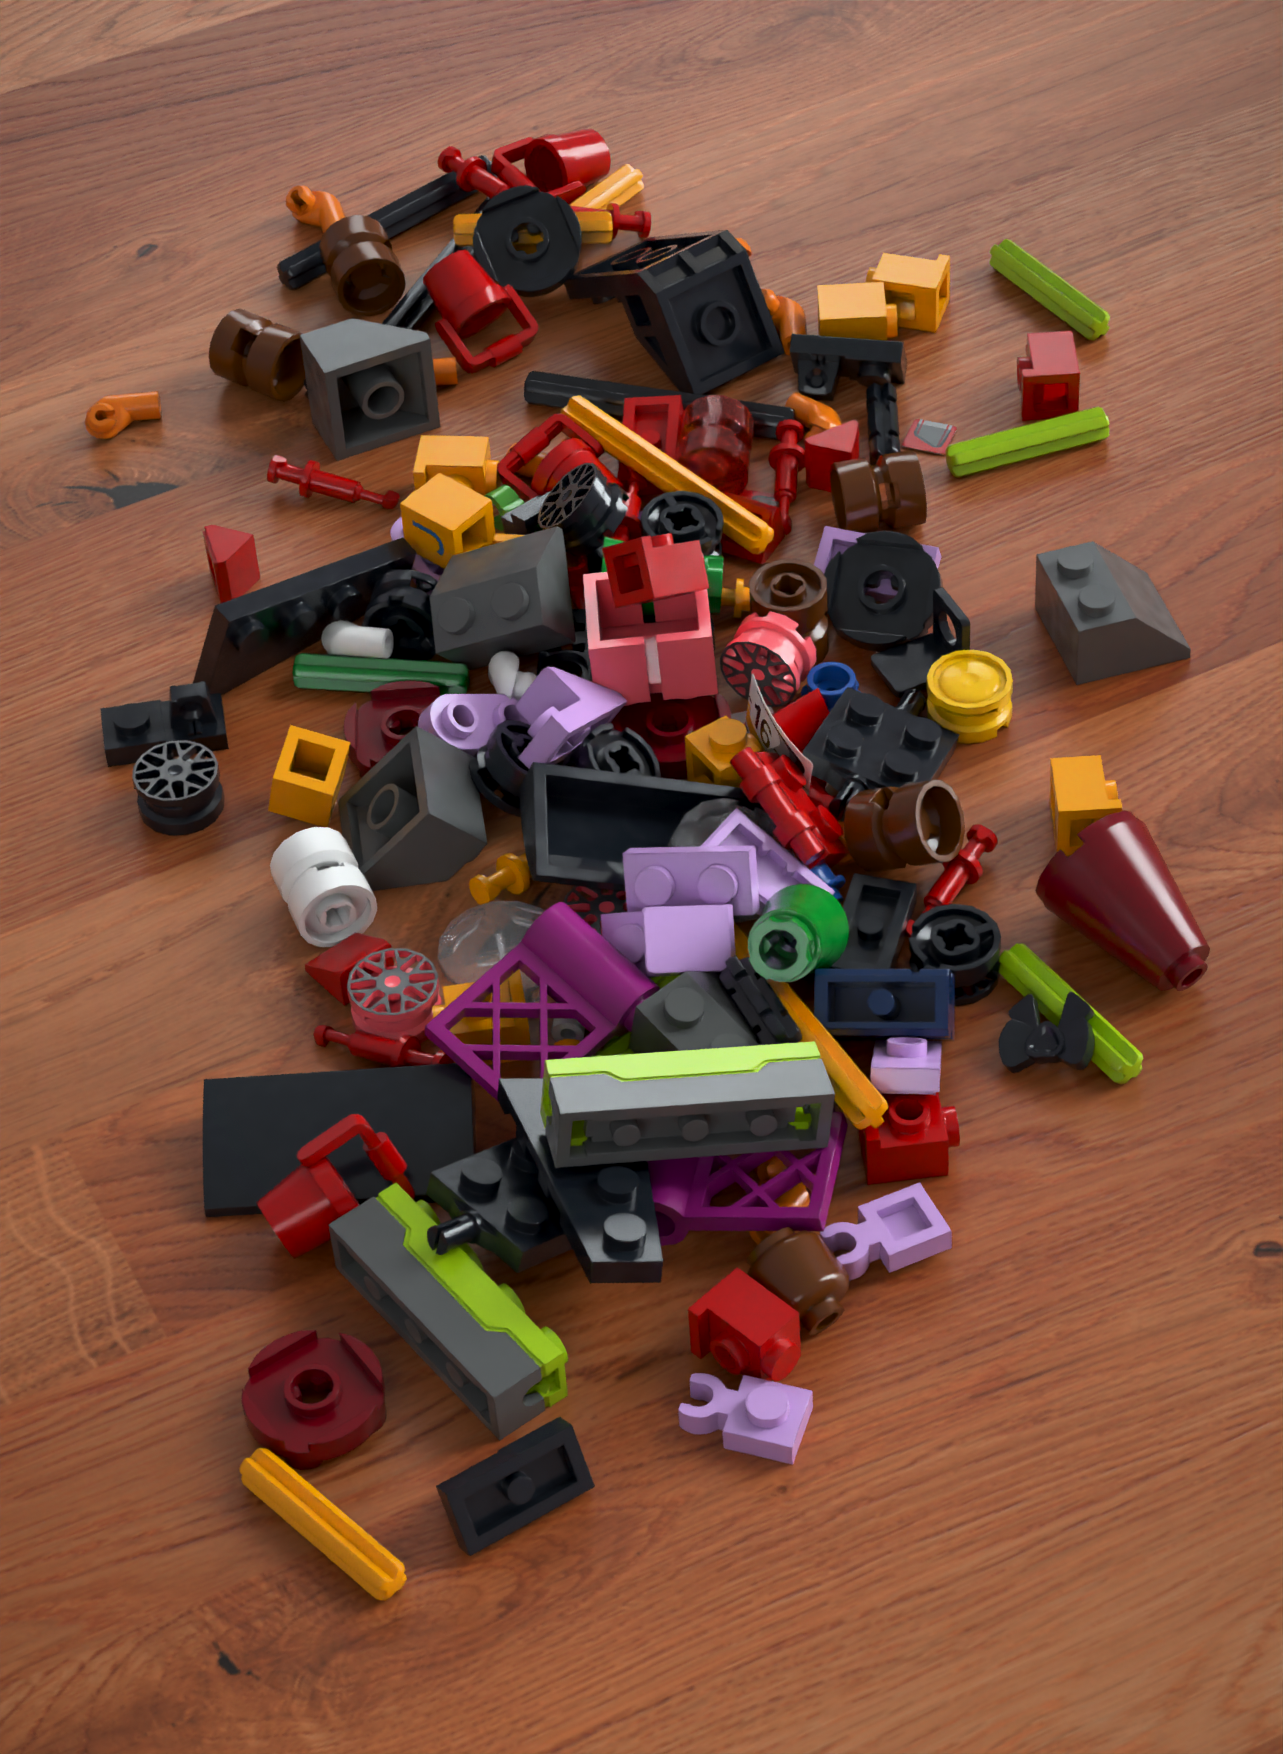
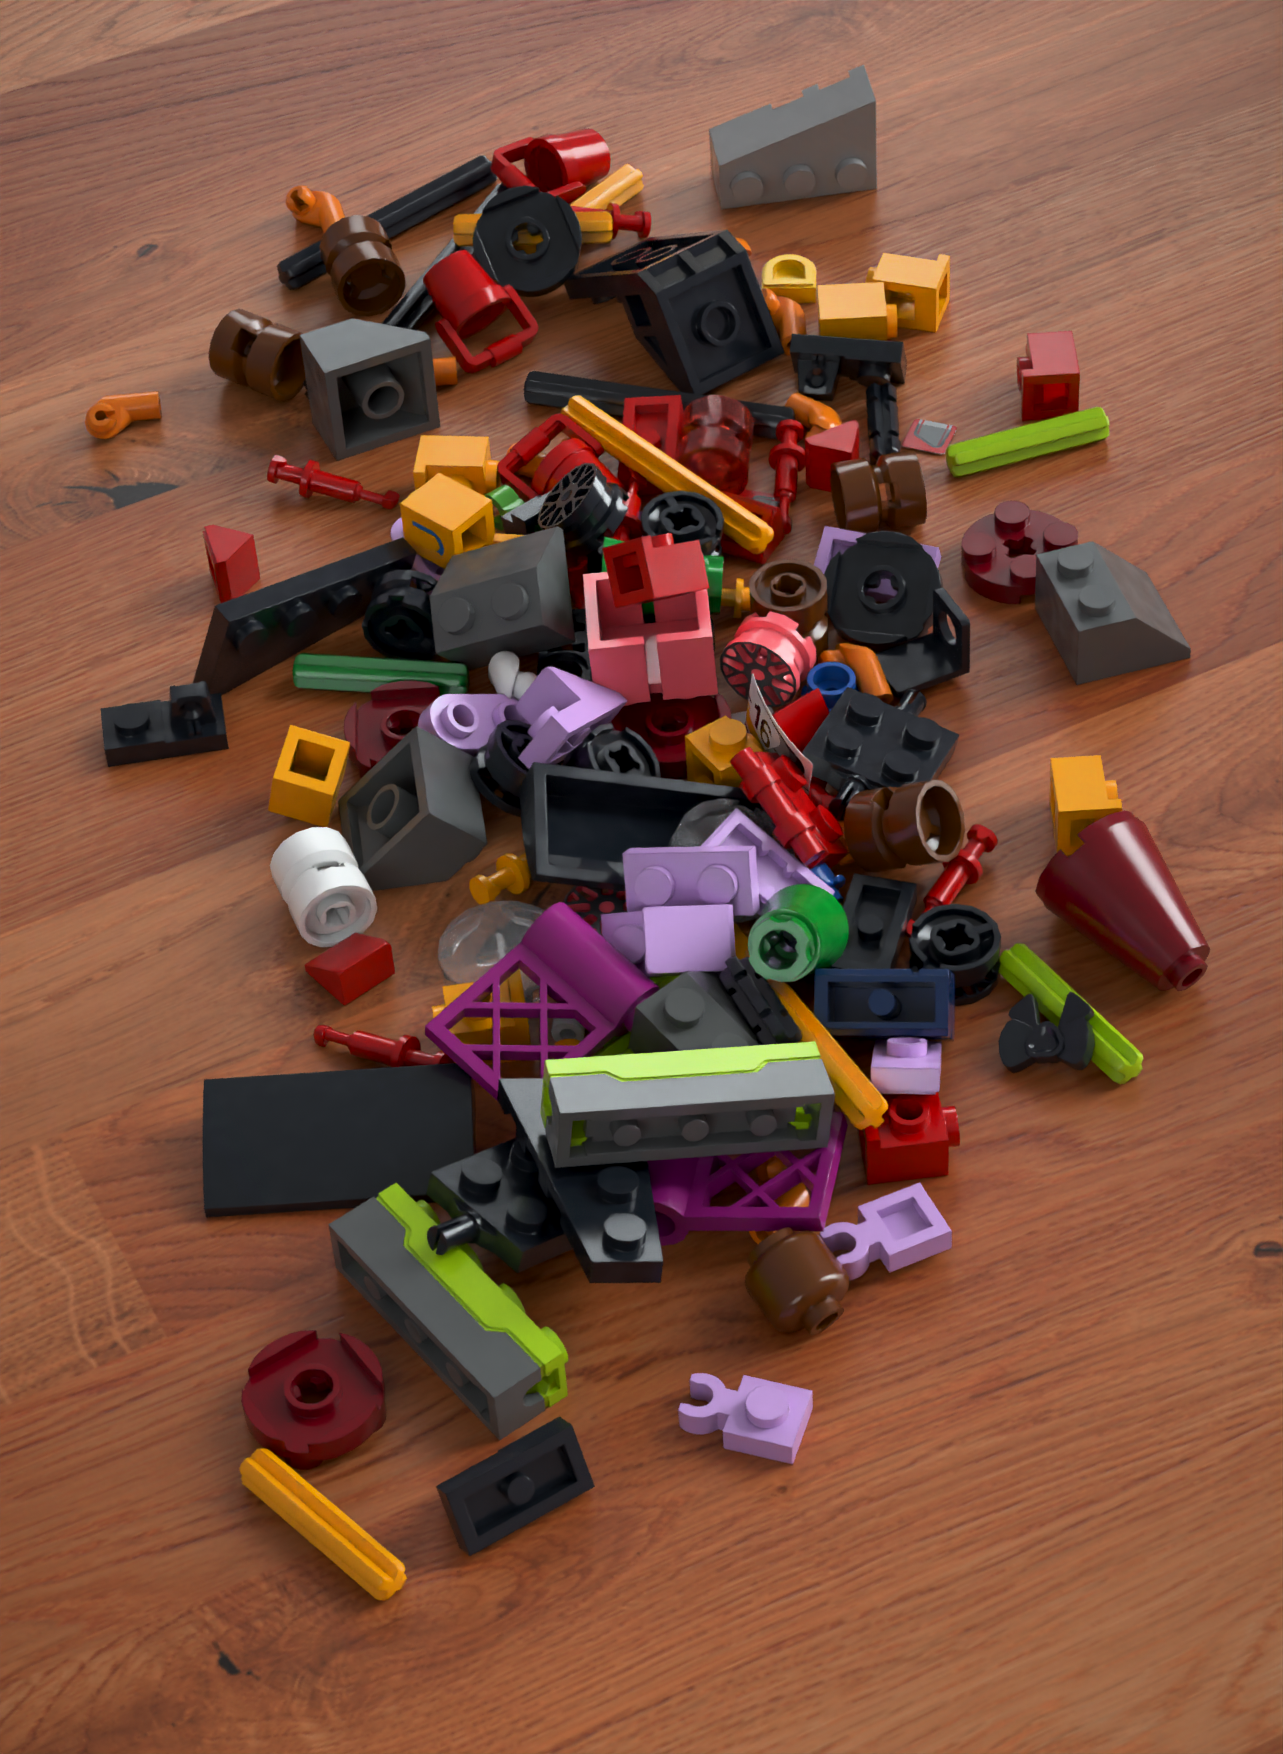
black wheel [132,740,224,836] -> none
red piece [256,1114,415,1259] -> none
white arm [321,620,393,659] -> none
coral wheel [347,948,442,1044] -> none
red piece [438,146,510,199] -> none
red brick [688,1267,801,1382] -> none
yellow wheel [927,649,1013,744] -> none
lime axle [990,239,1110,341] -> none
none -> light grey wedge [709,65,877,209]
none -> yellow tile [762,254,817,303]
none -> orange arm [818,643,893,704]
none -> dark red plate [961,501,1078,604]

